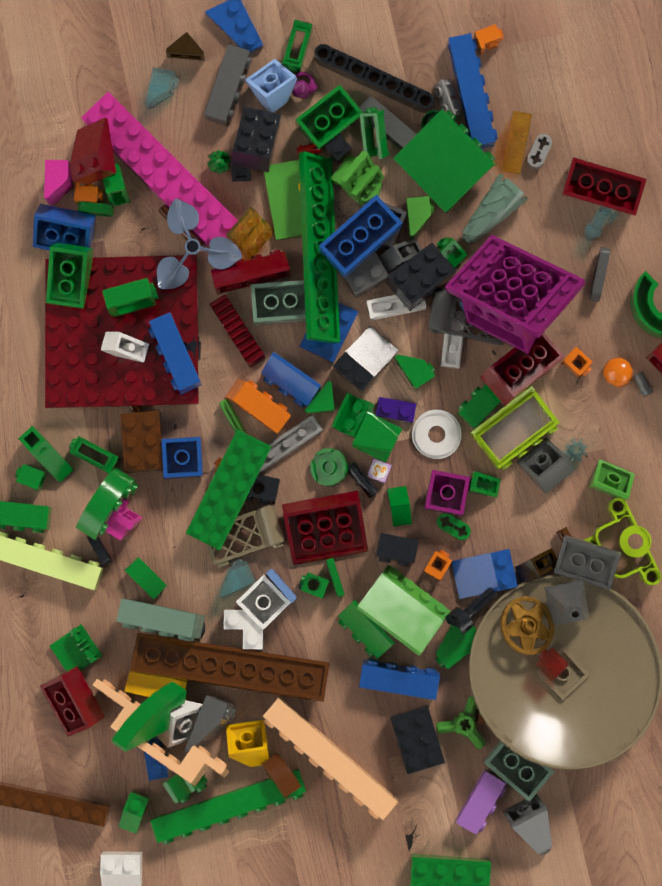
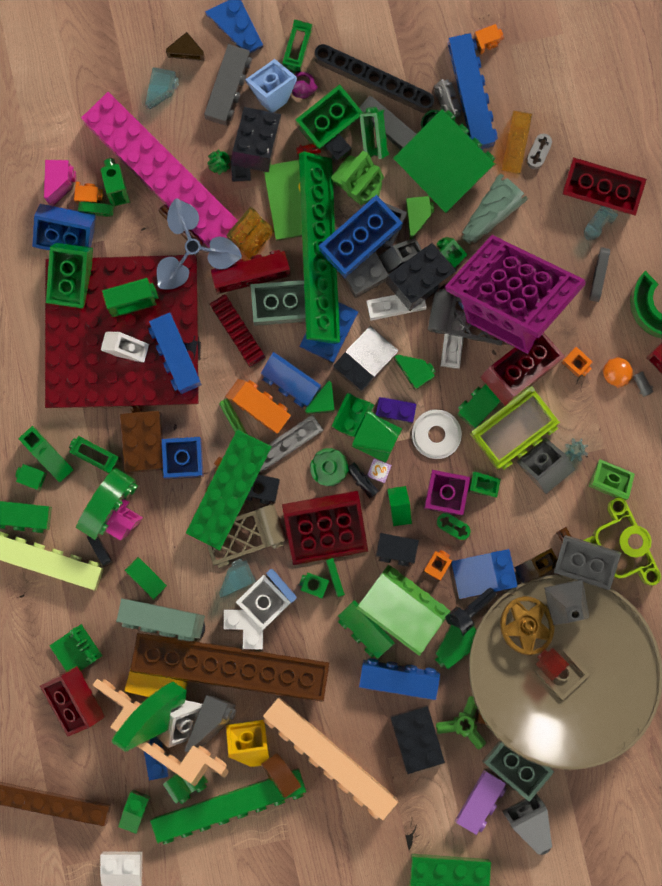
dark red slope [70,118,116,185] -> none

